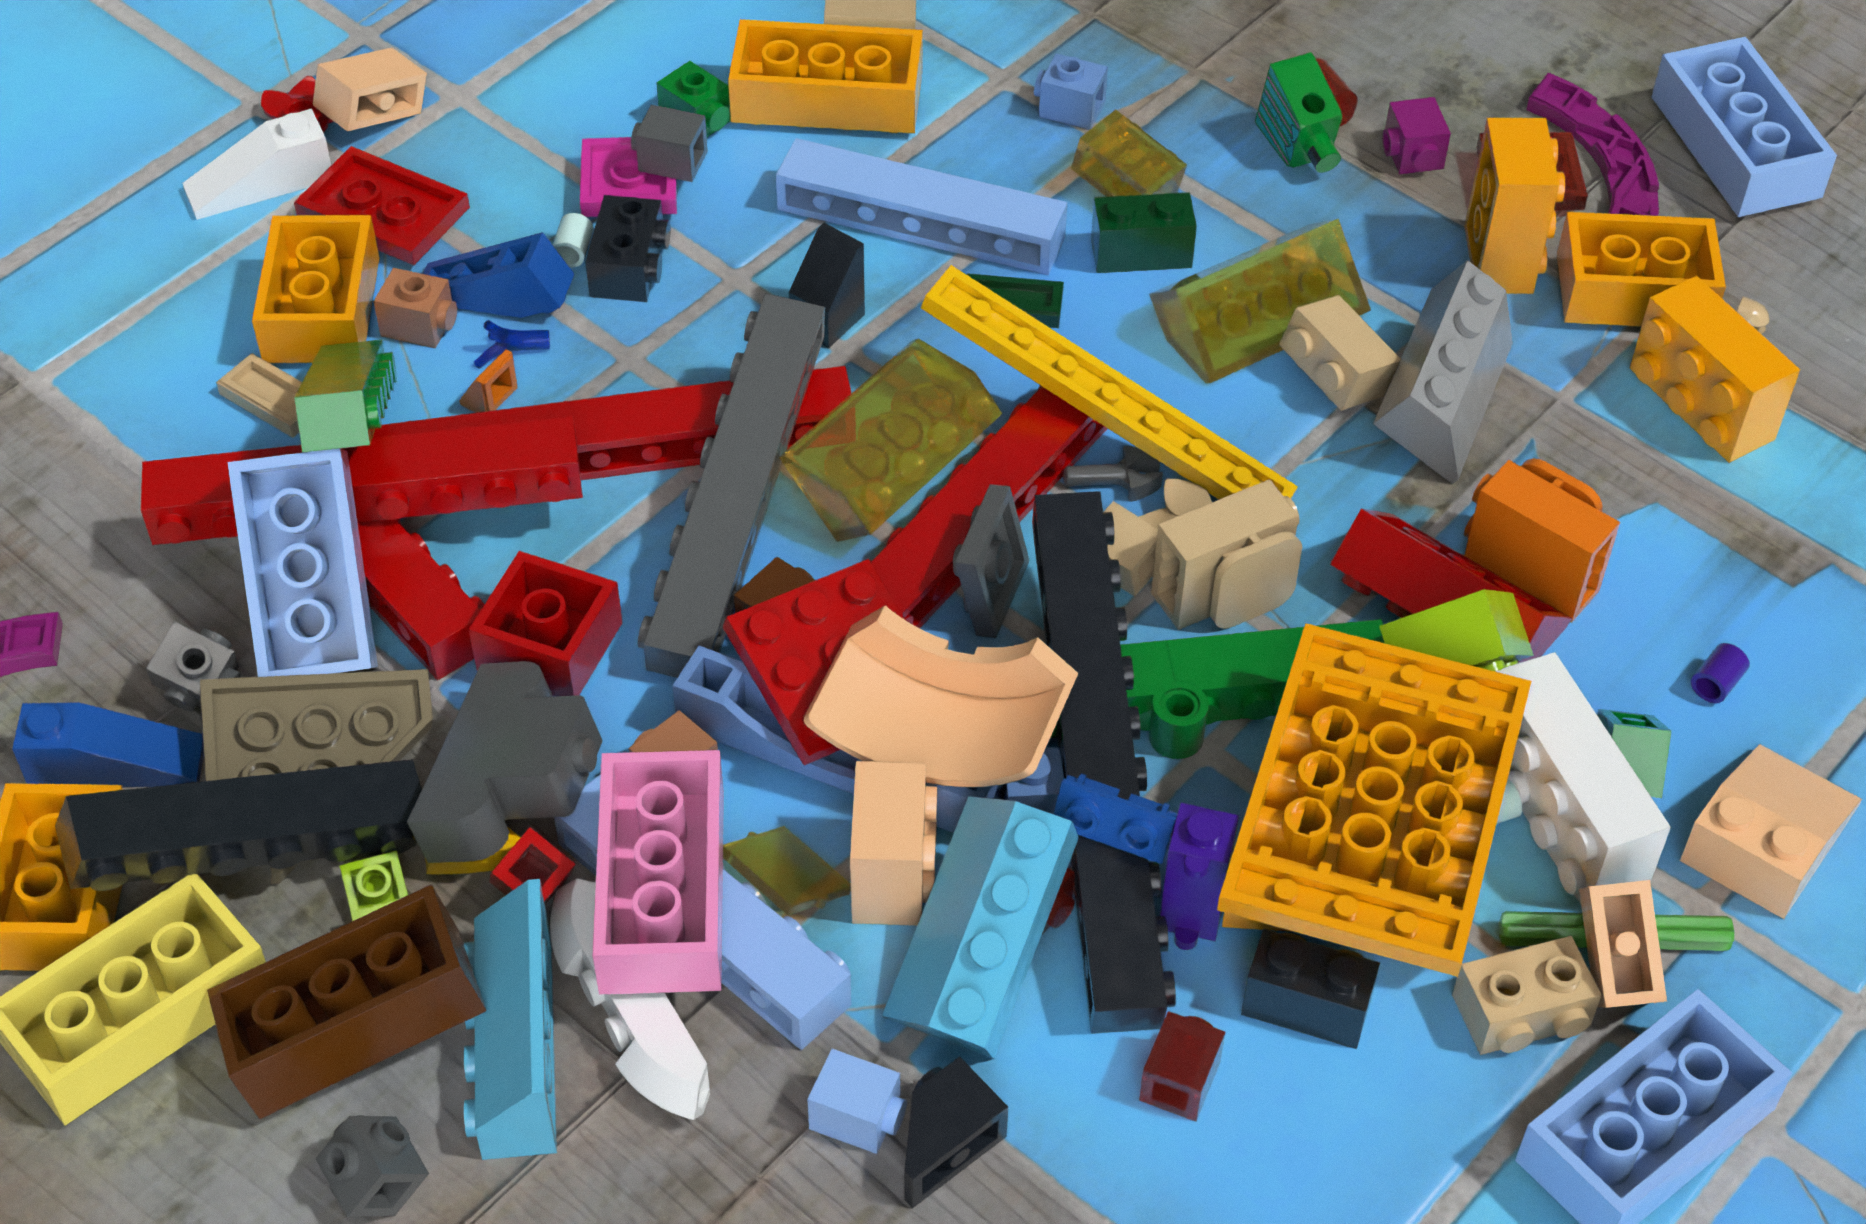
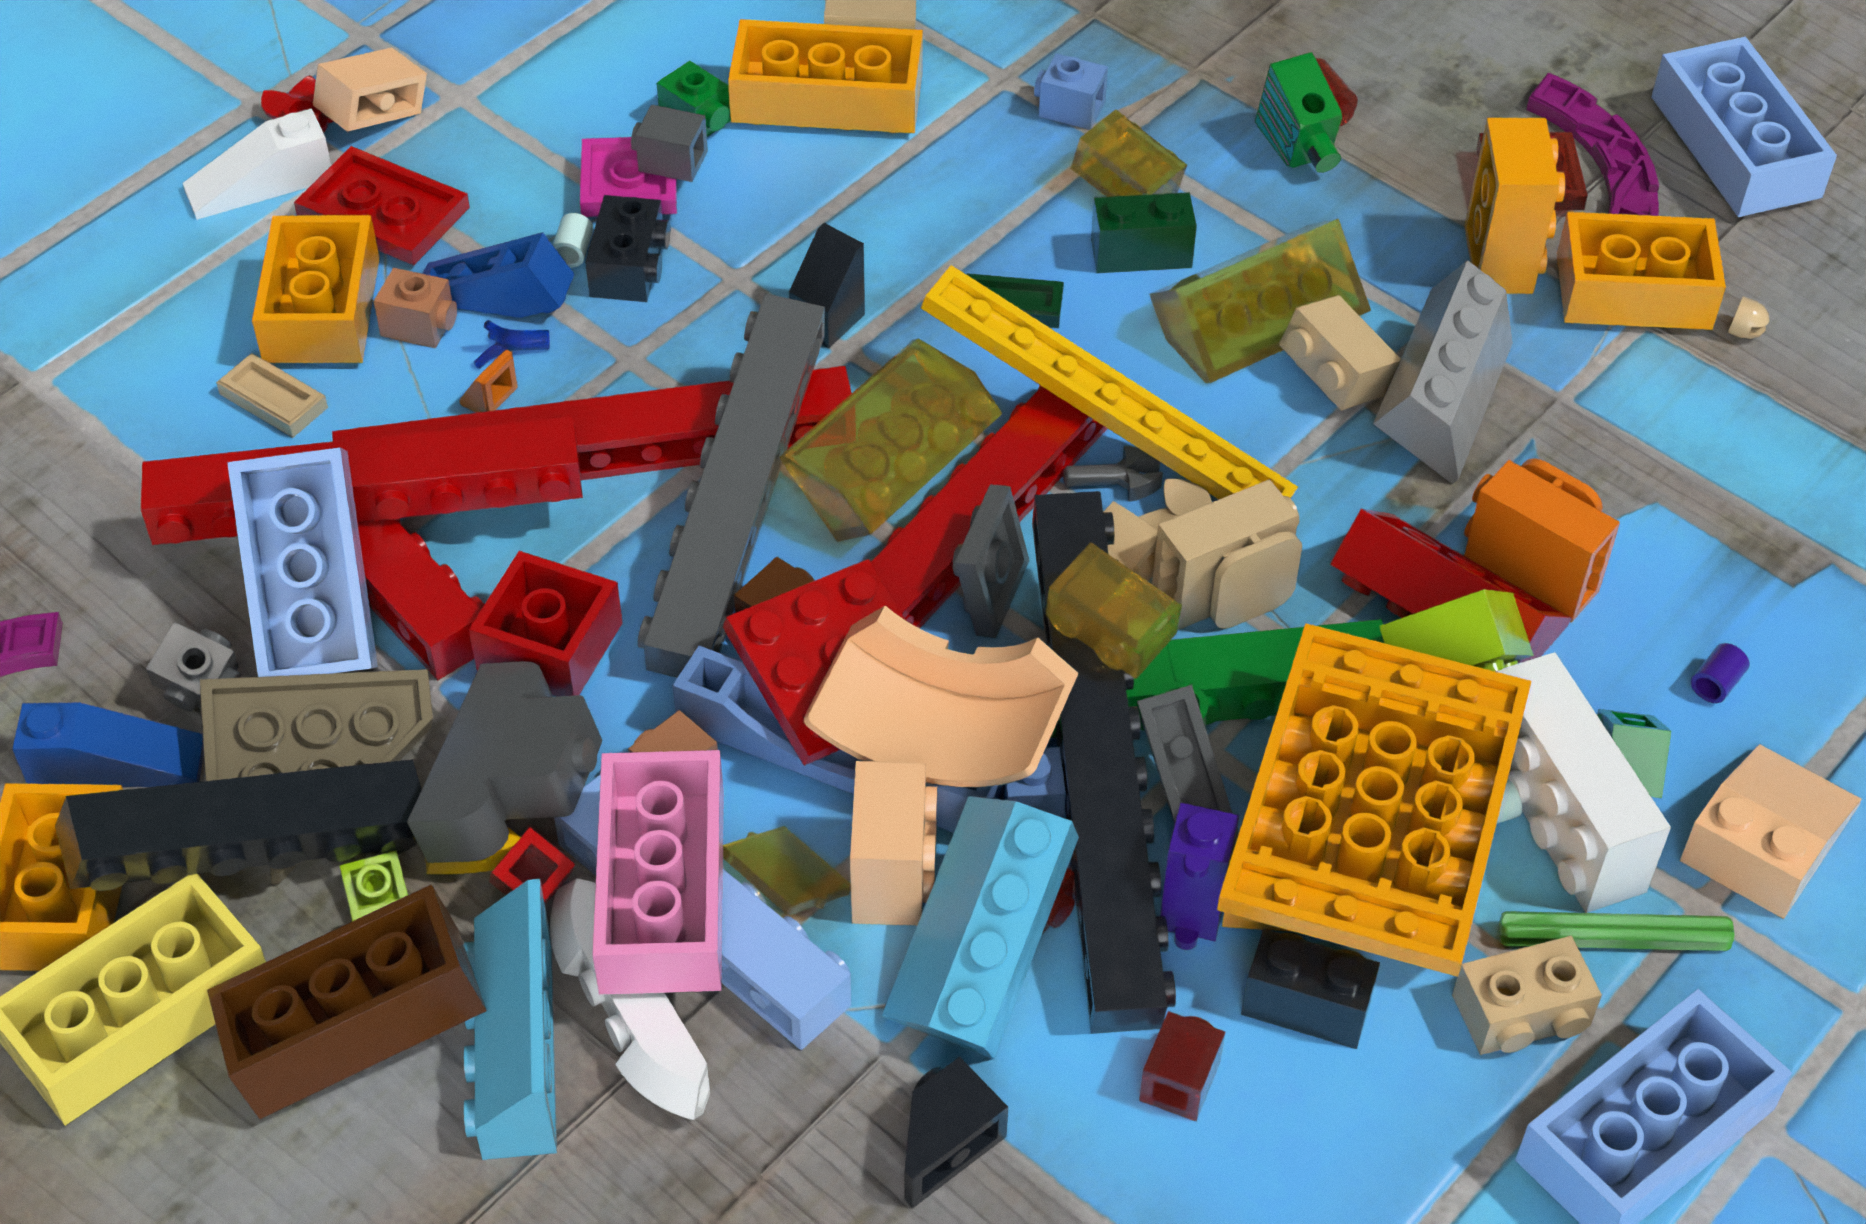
brick [294,340,397,452] -> none
dark grey brick [316,1115,429,1217] -> none
light blue brick [776,138,1067,275] -> none
light blue brick [807,1049,907,1154] -> none
blue hinge [1054,773,1178,864] -> none
magenta brick [1382,97,1451,174] -> none
light nougat brick [1579,880,1667,1008] -> none
light orange brick [1630,275,1800,463] -> none
none -> clear yellow brick [1046,542,1182,679]
none -> dark grey plate [1137,685,1239,848]

